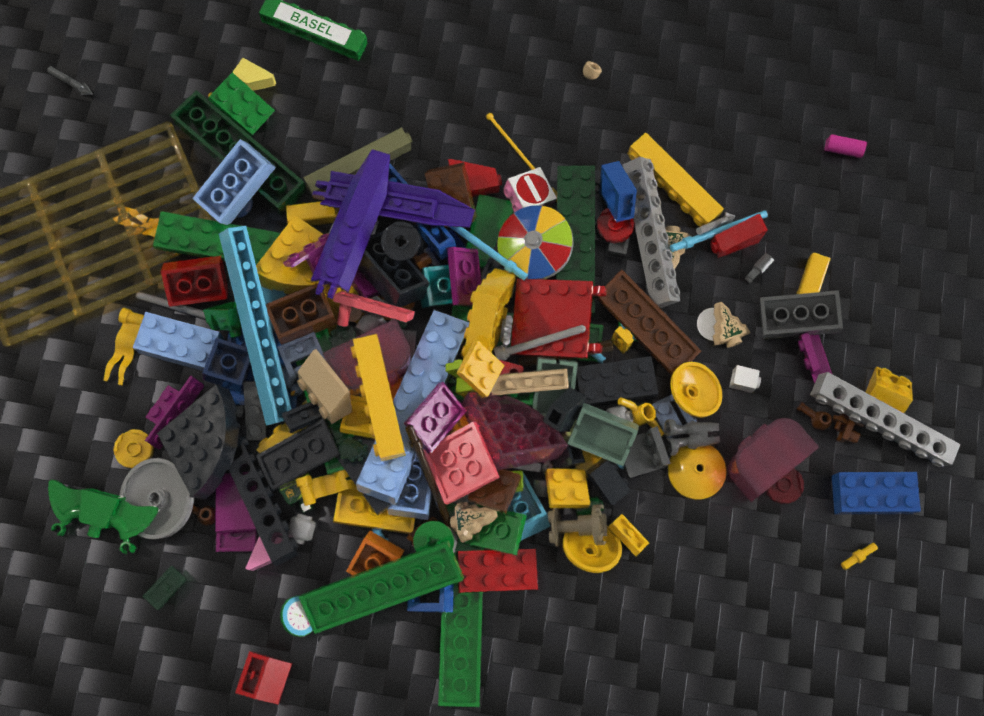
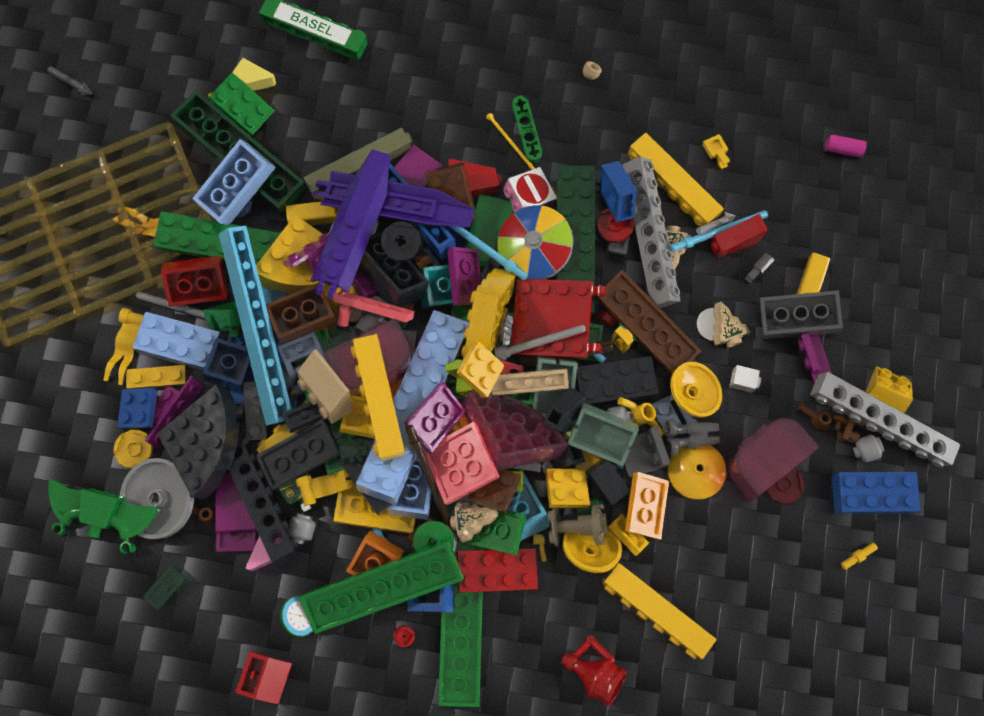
none -> blue plate [117,388,158,429]
none -> yellow plate [126,365,187,389]
none -> red tile [393,625,415,647]
none -> magenta tile [394,145,443,188]
none -> green beam [512,96,542,164]
none -> yellow hand [533,534,547,562]
none -> red piece [561,635,627,706]
none -> red tile [597,310,617,327]
none -> yellow brick [602,563,717,660]
none -> light orange plate [625,472,669,539]
none -> yellow plate [702,134,730,169]
none -> light grey head [853,435,884,463]

